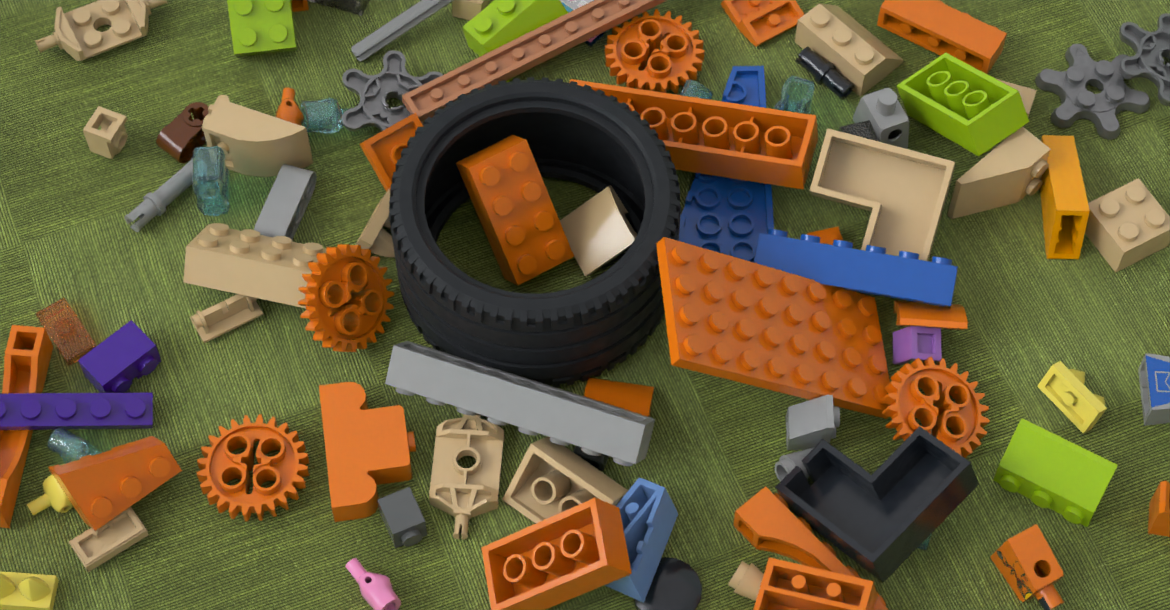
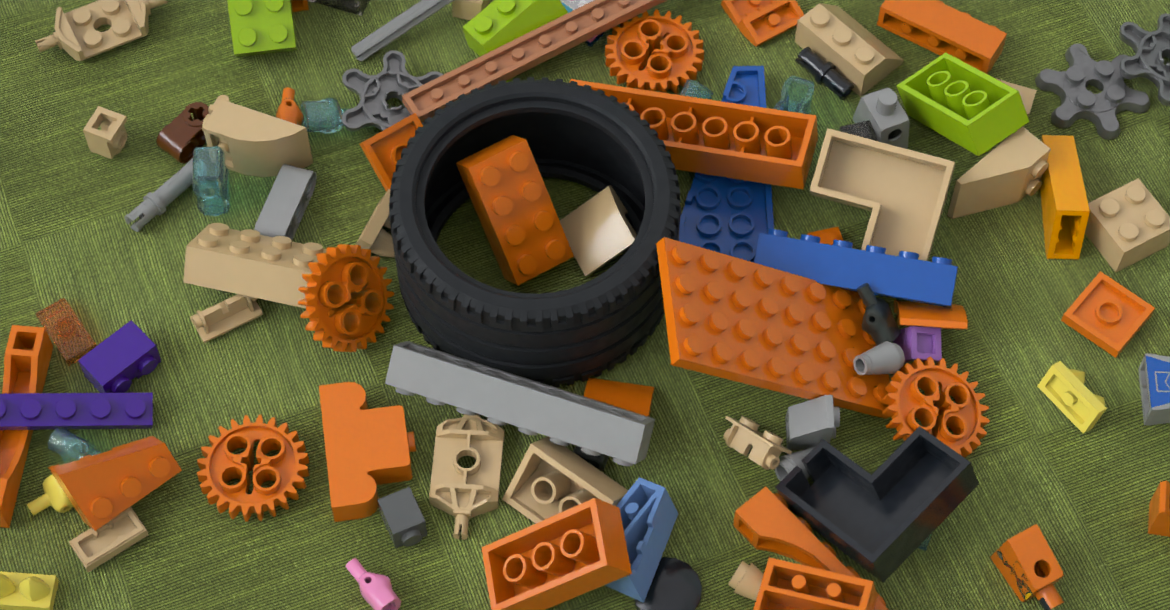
lime slope [993,418,1118,527] -> none
none -> tan hinge [723,416,792,470]
none -> light grey cone [853,341,905,375]
none -> pearl dark grey piece [856,283,901,345]
none -> orange plate [1061,271,1155,358]

